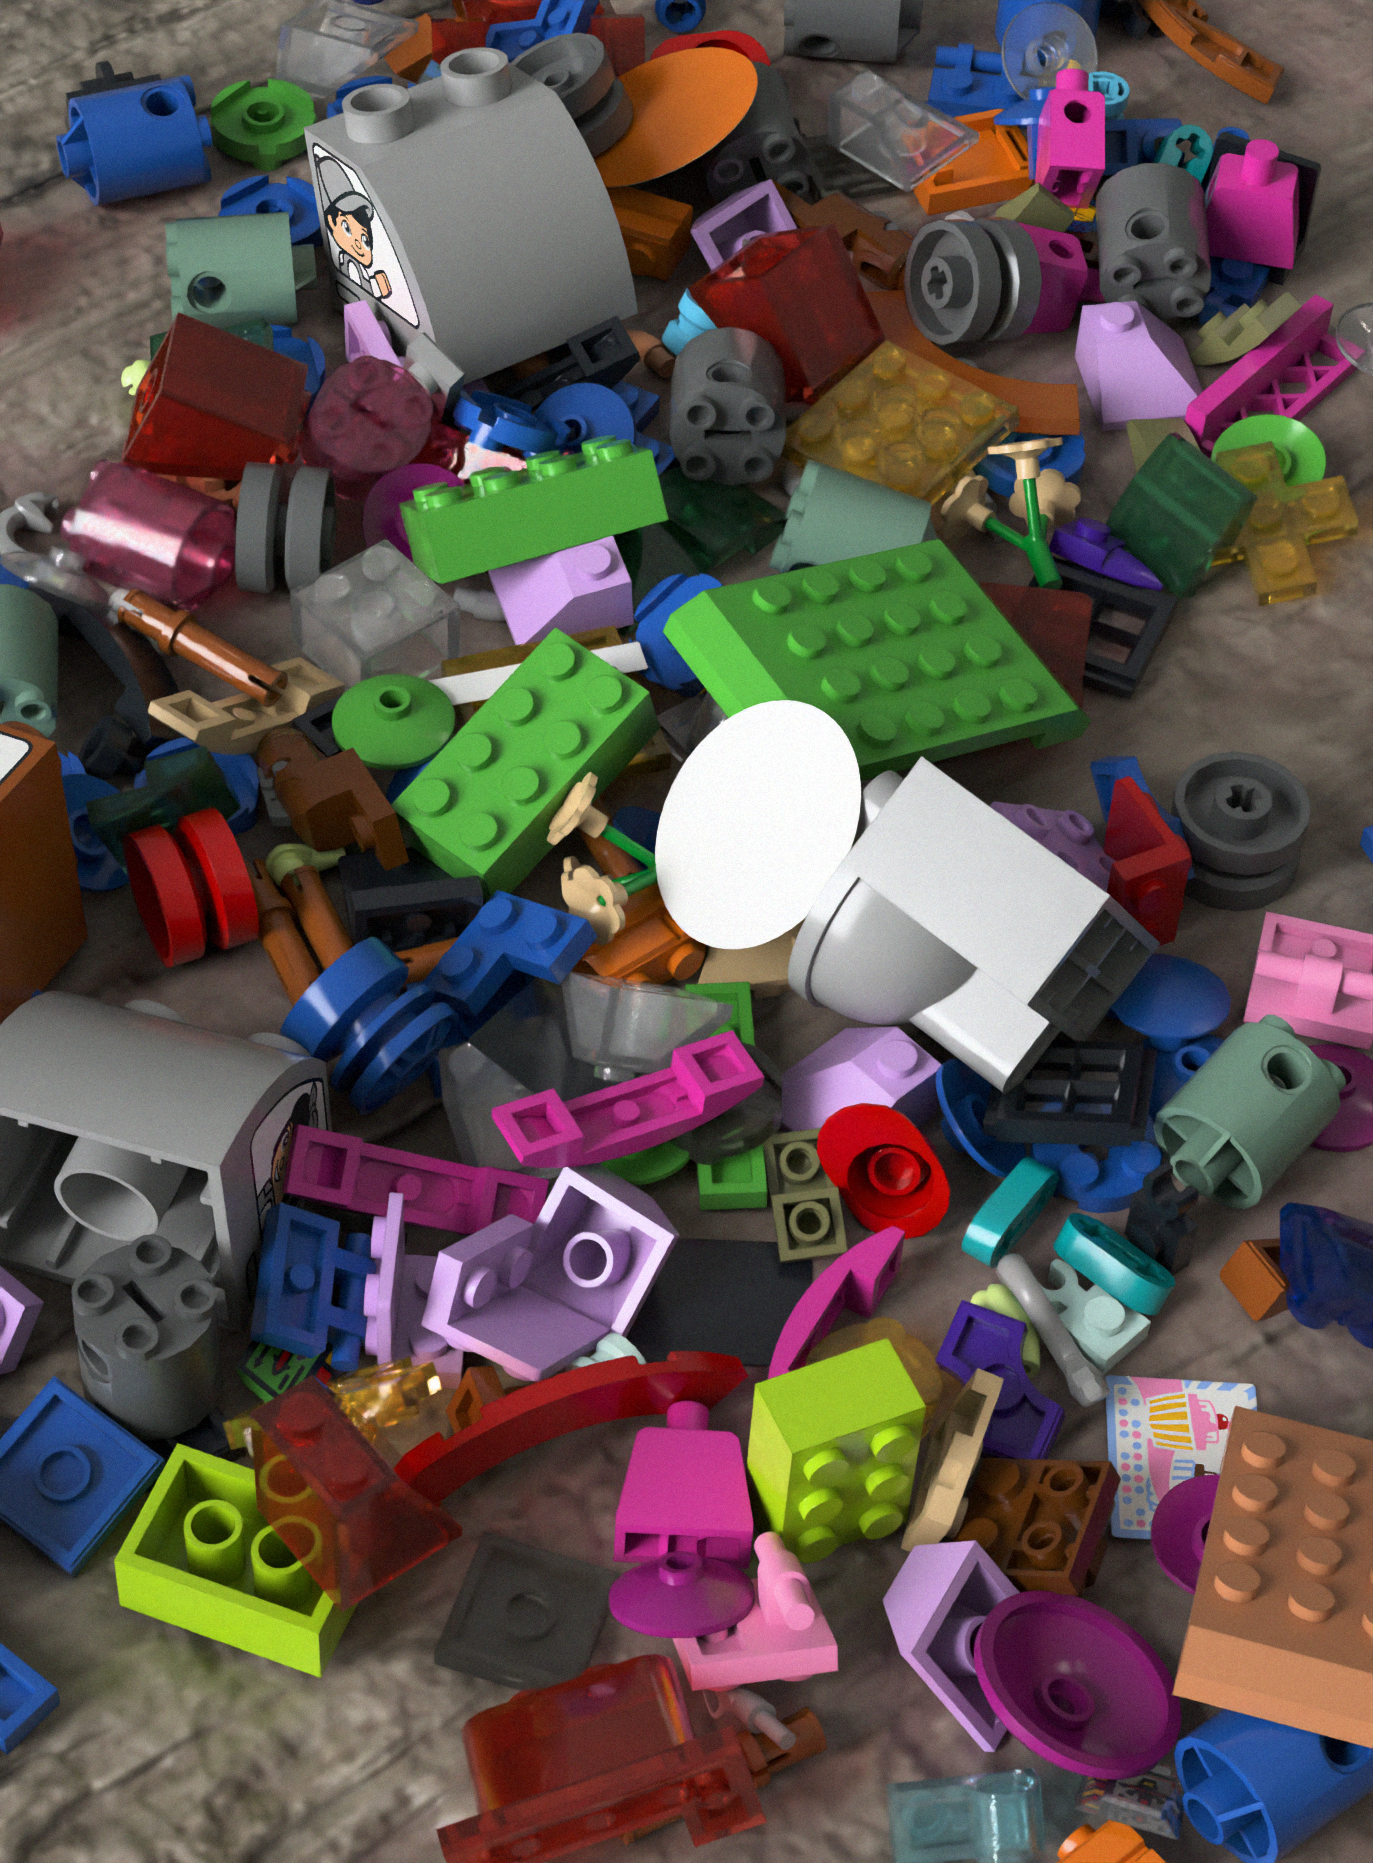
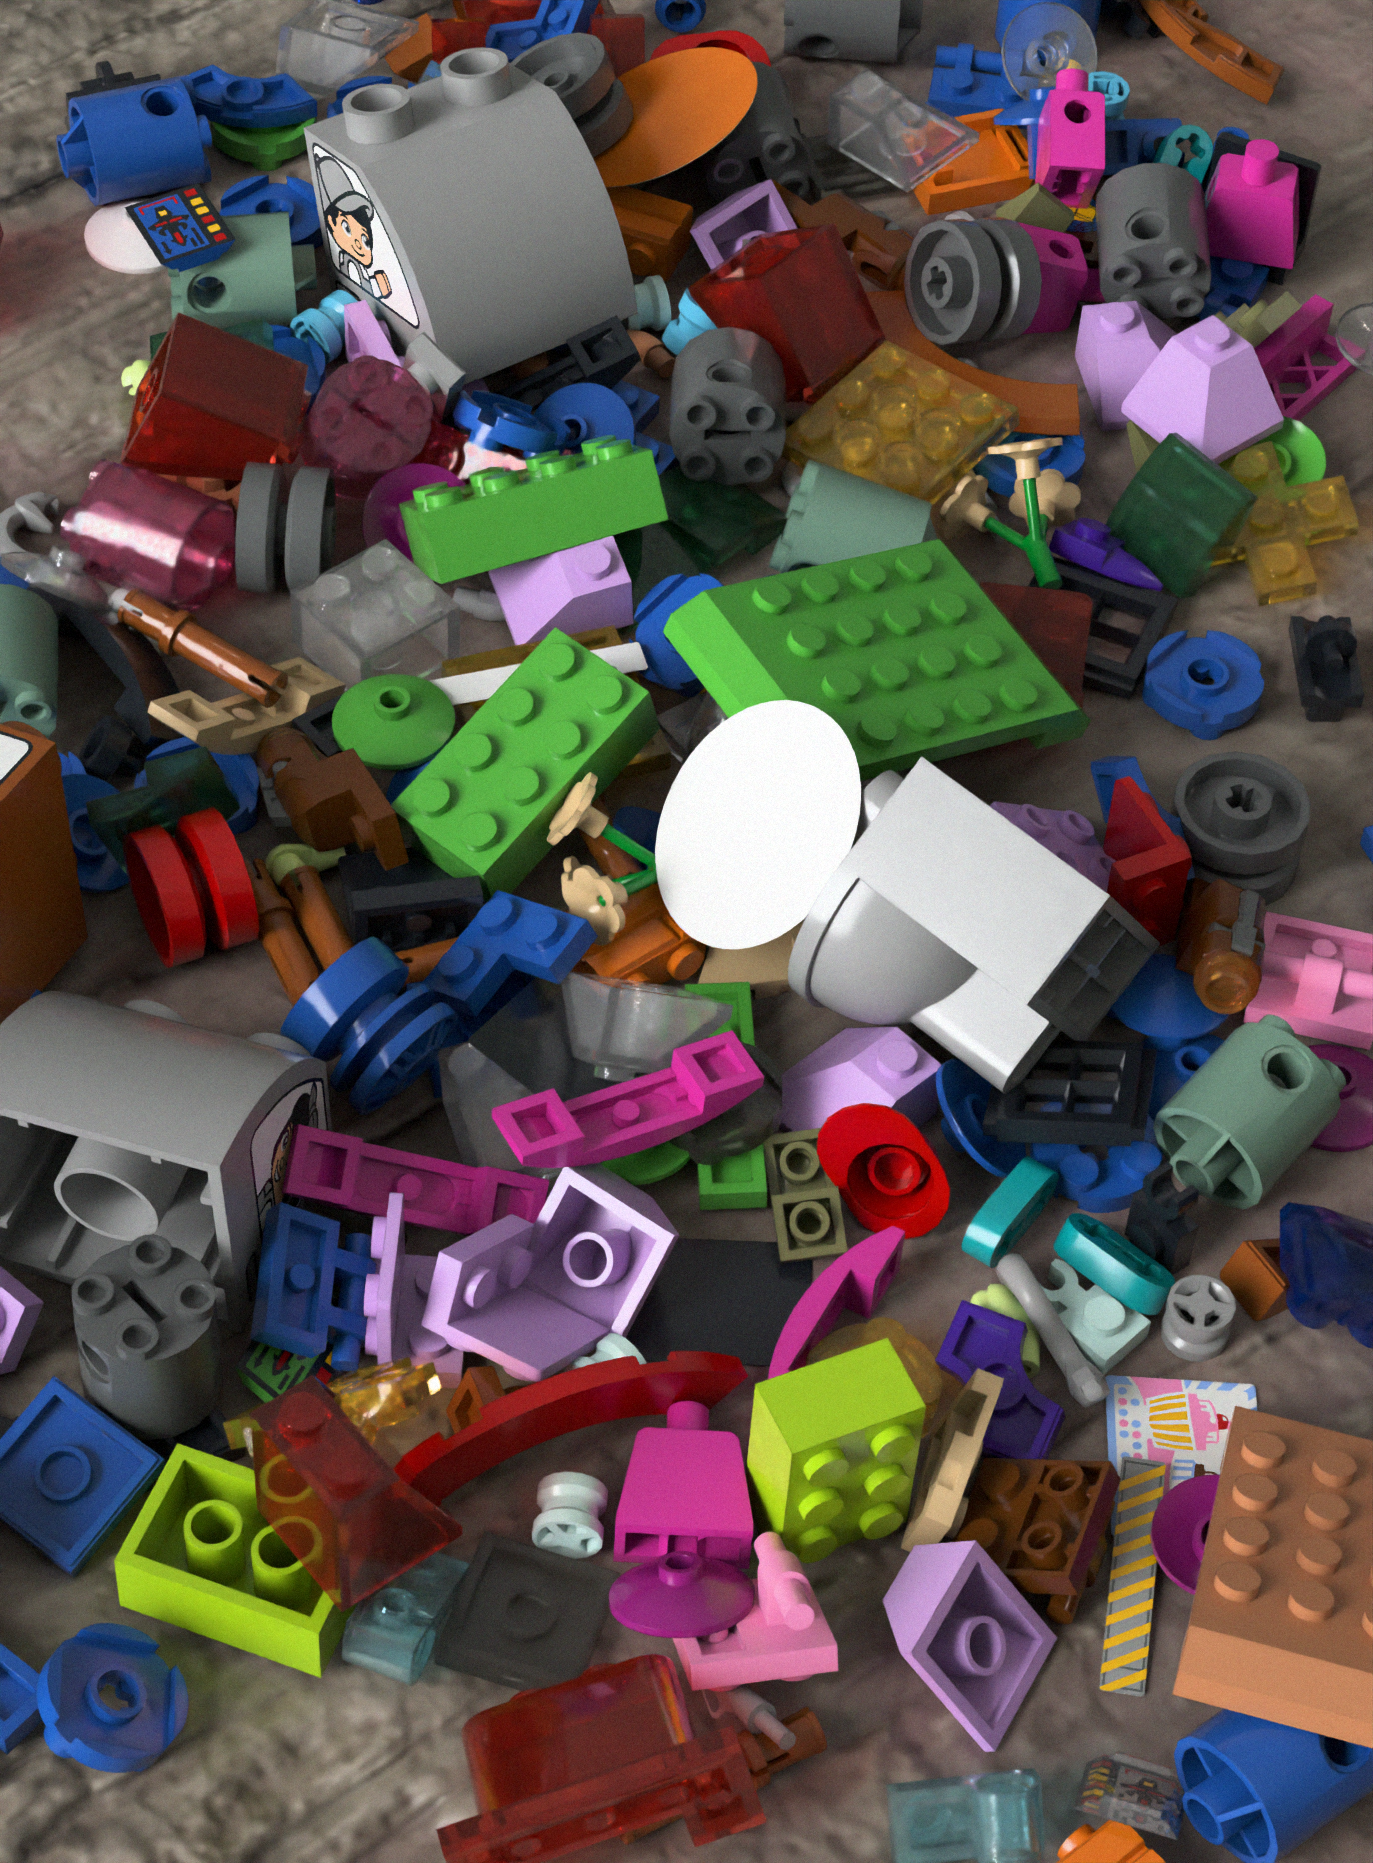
magenta dish [974,1590,1182,1780] -> none
none -> blue plate [37,1623,189,1773]
none -> white dish [84,198,168,274]
none -> piece [124,183,236,272]
none -> blue tile [189,64,318,128]
none -> medium azure wheel [290,290,358,365]
none -> clear light blue plate [342,1539,470,1686]
none -> light aqua wheel [532,1472,608,1559]
none -> light aqua wheel [621,275,671,331]
none -> sticker [1099,1456,1166,1696]
none -> lavender slope [1121,315,1284,475]
none -> blue plate [1142,630,1265,740]
none -> light grey wheel [1160,1275,1236,1362]
none -> plate [1175,877,1266,1014]
none -> black hips [1288,615,1364,722]

